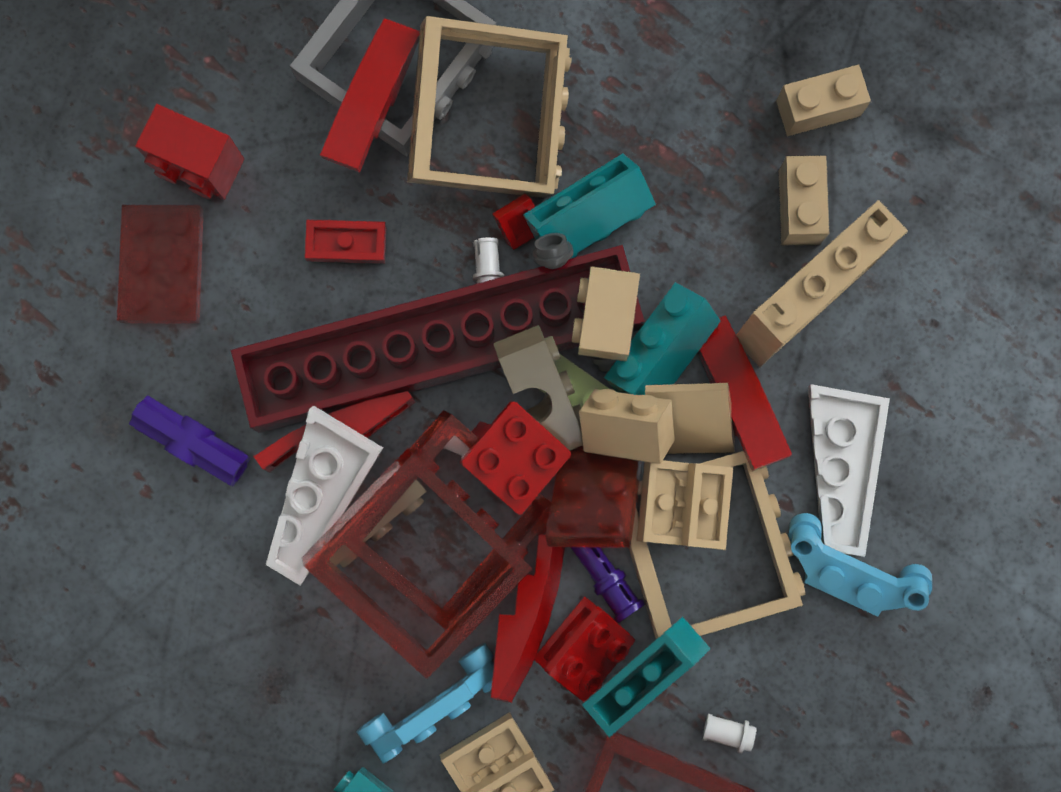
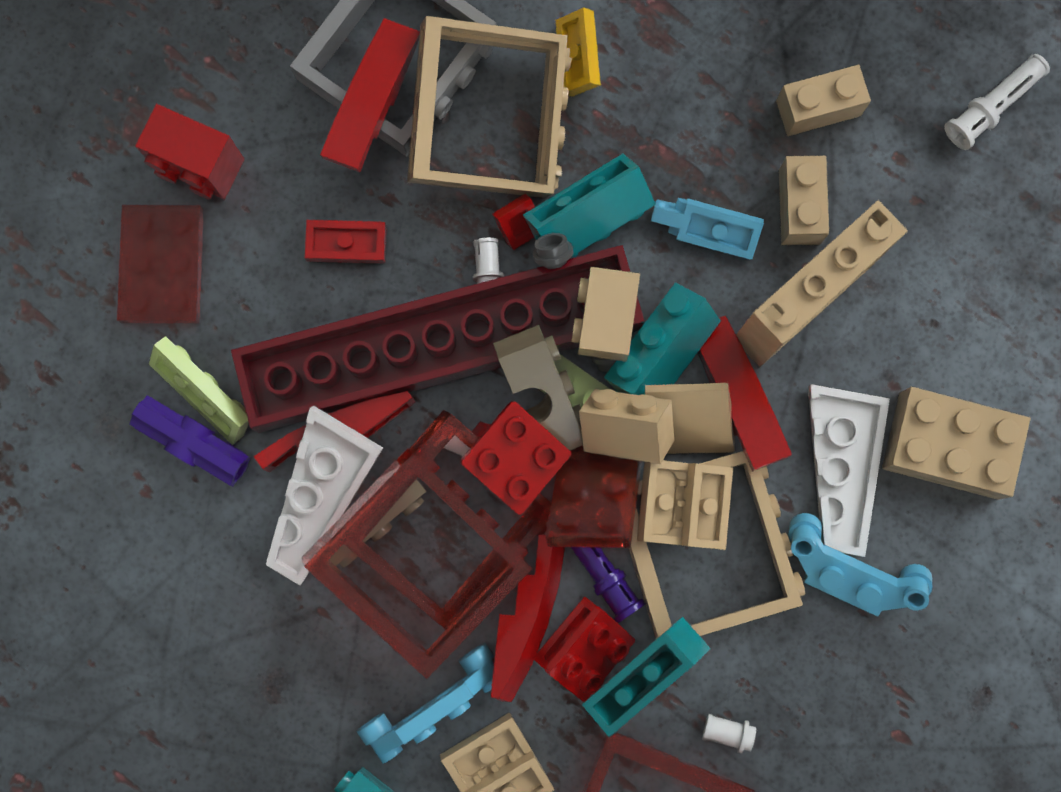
none -> yellowish green plate [149,336,249,445]
none -> yellow plate [555,8,601,97]
none -> medium azure hinge [651,198,764,260]
none -> tan brick [882,386,1031,500]
none -> white pin [944,54,1050,150]

